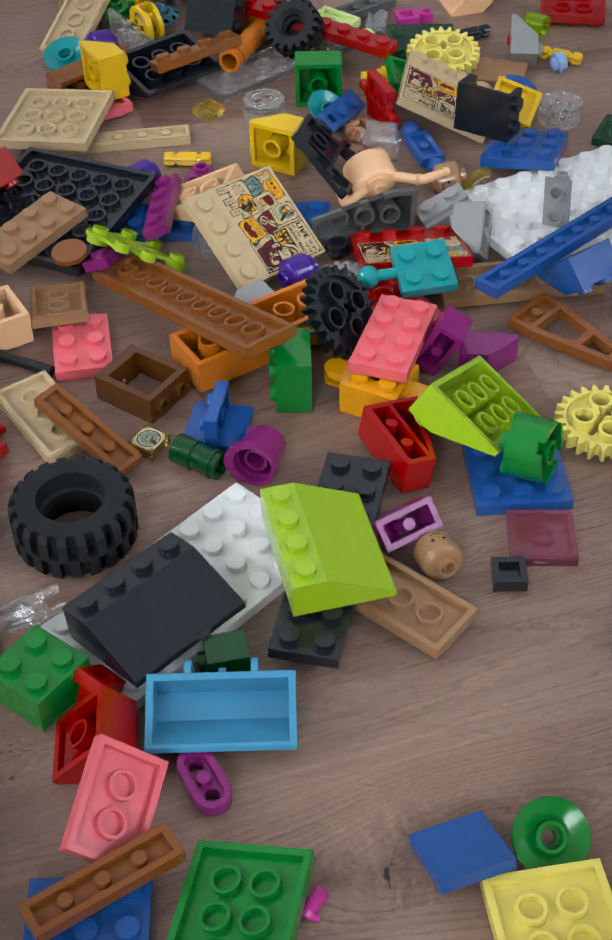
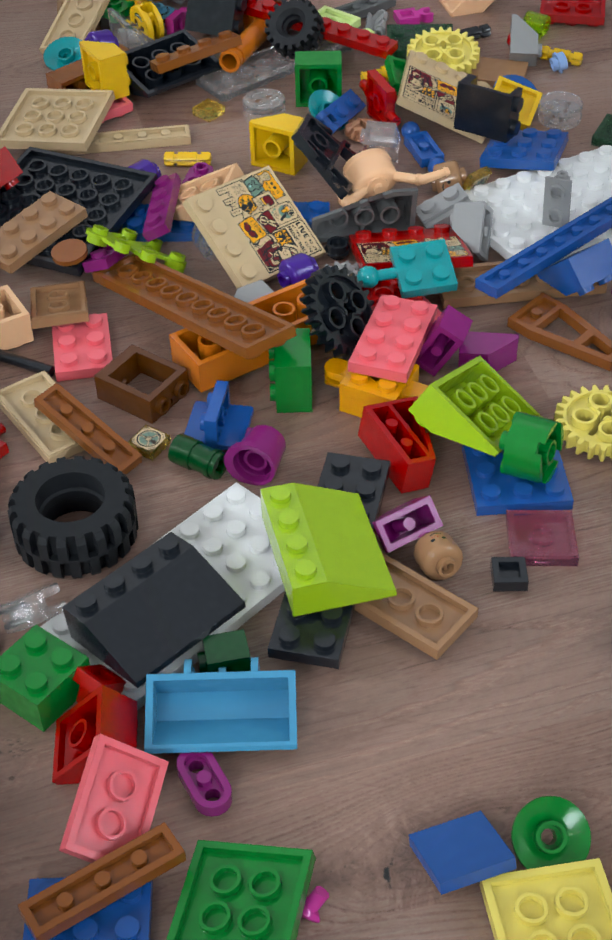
none -> dark pink plate [165,6,187,35]

